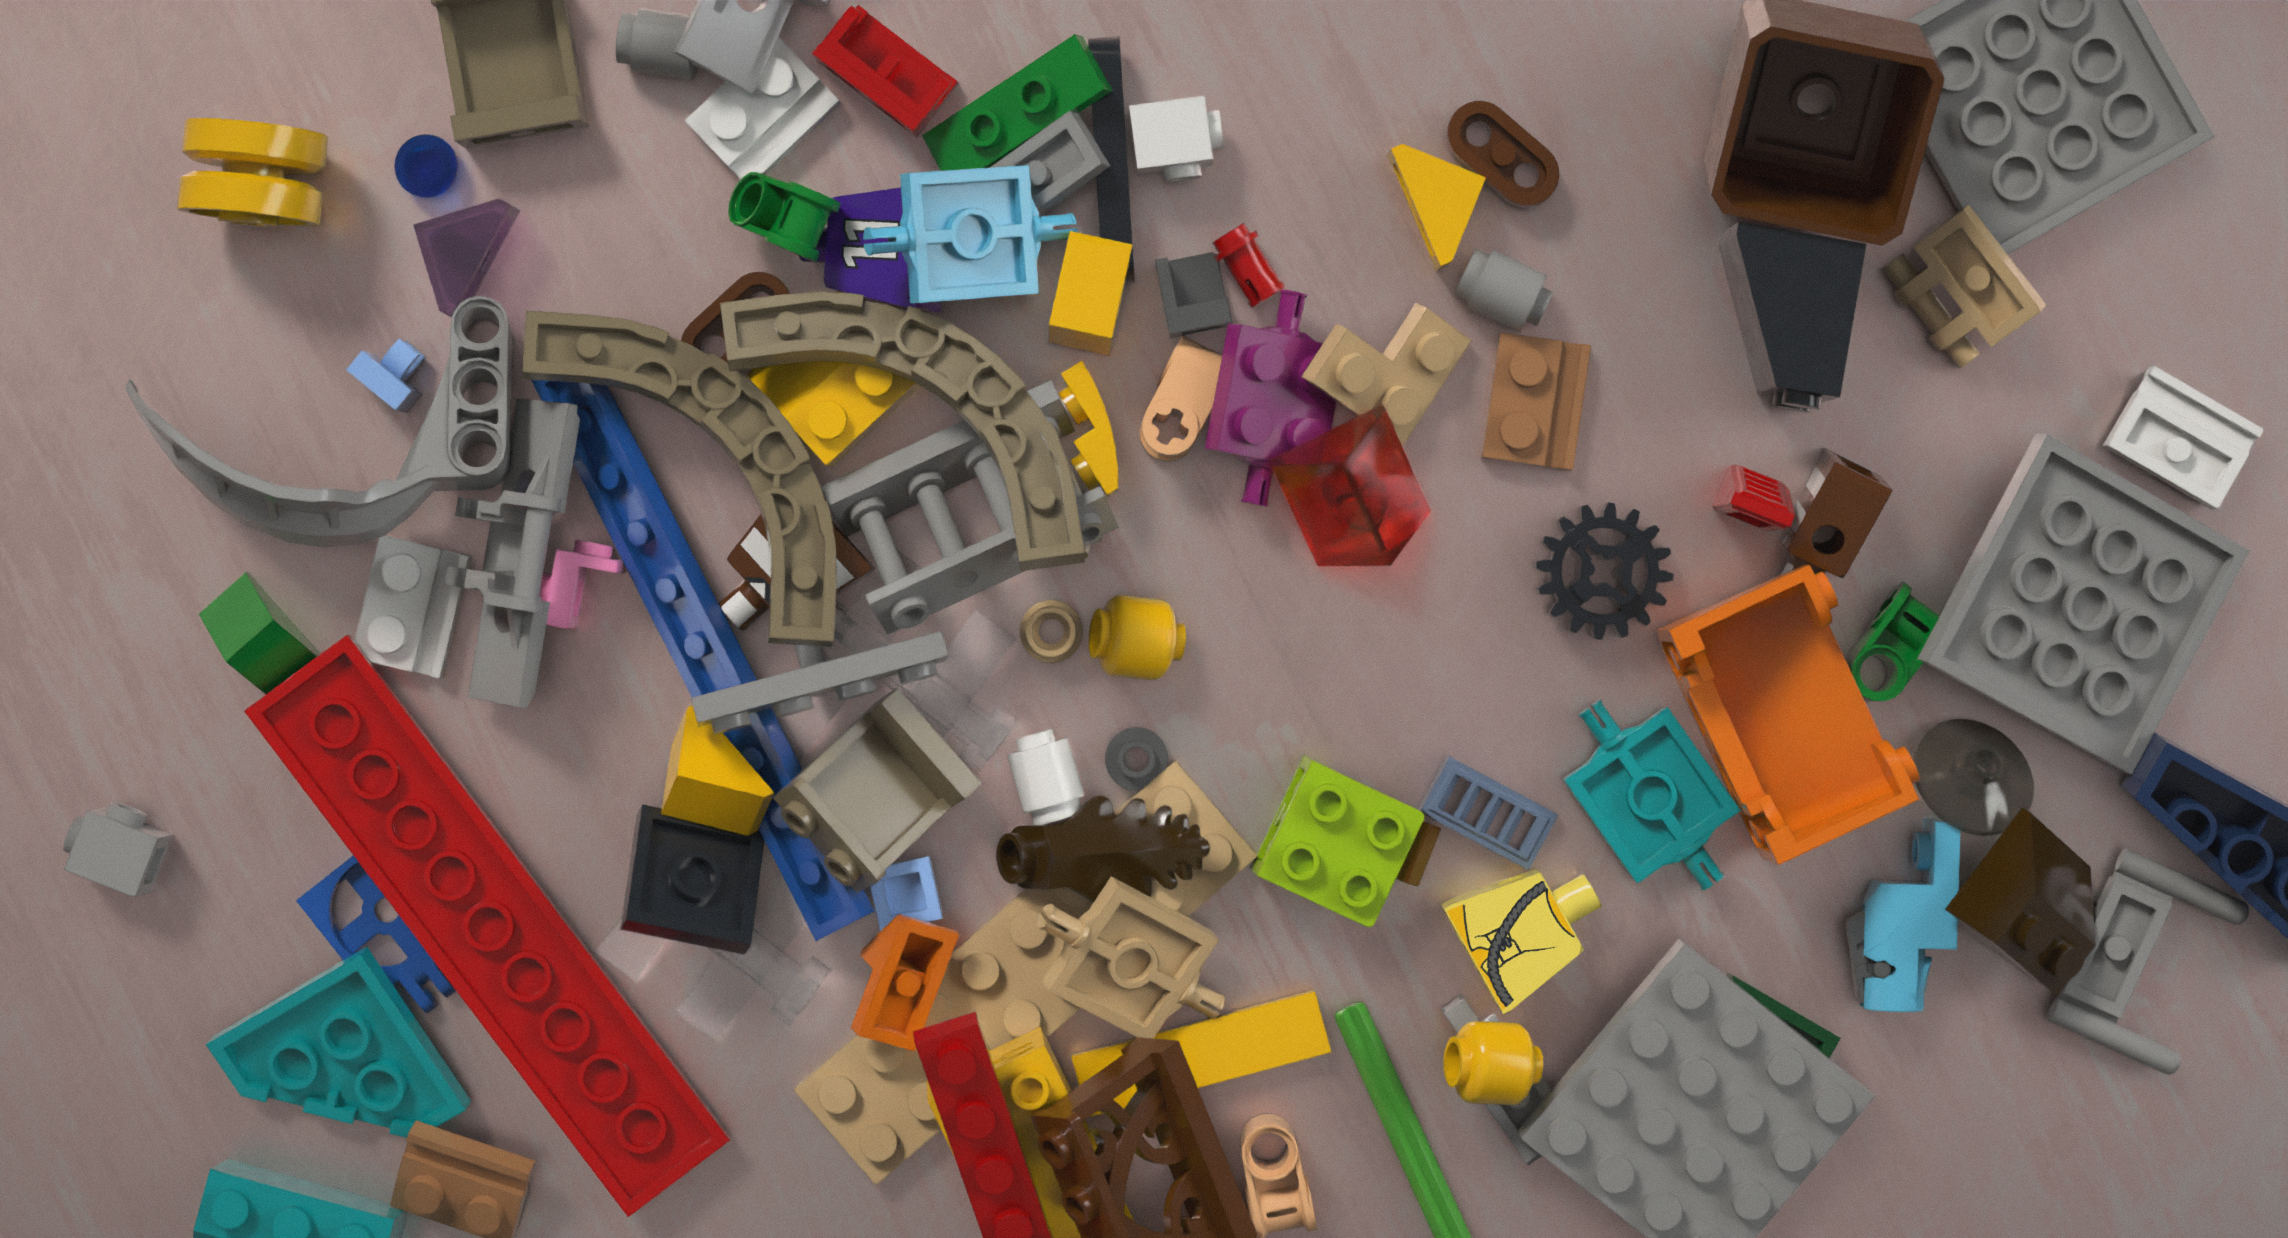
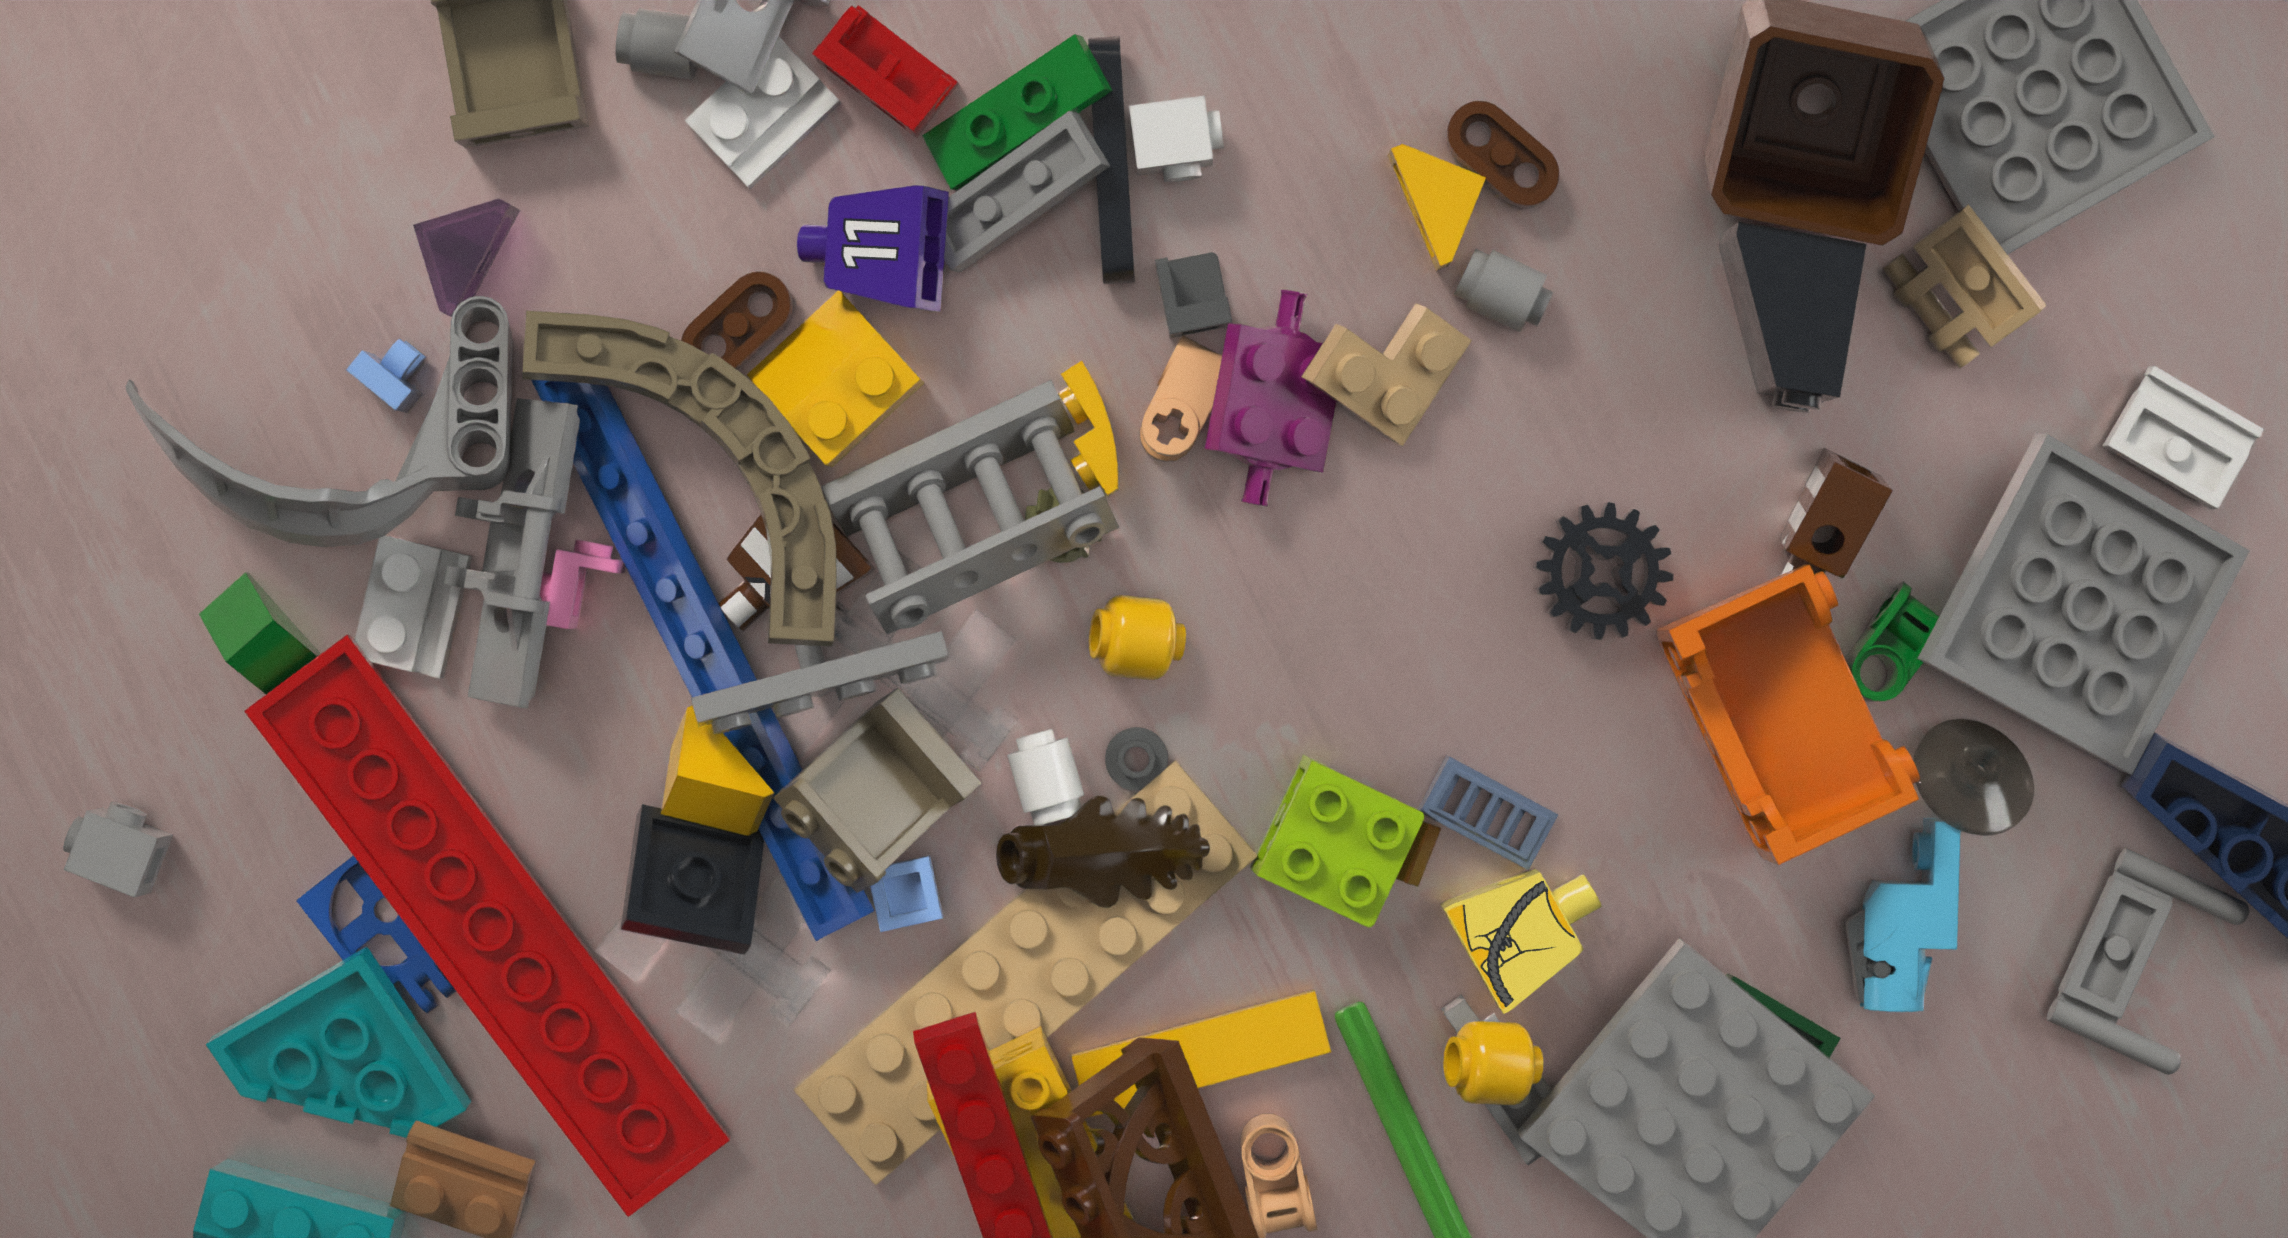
yellow wheel [177,118,328,228] -> none
clear blue plate [394,134,459,198] -> none
dark tan plate [720,292,1085,571] -> none
green piece [728,172,841,263] -> none
orange slope [851,914,959,1051] -> none
medium azure plate [863,165,1077,303] -> none
tan plate [1020,600,1083,663] -> none
tan plate [1036,876,1225,1038] -> none
yellow slope [1048,231,1132,356] -> none
red pin [1212,223,1285,308] -> none
clear red slope [1268,404,1431,566] -> none
medium nougat plate [1481,332,1591,471] -> none
teal plate [1562,699,1741,891] -> none
red slope [1712,464,1795,531] -> none
dark brown slope [1945,807,2096,996] -> none

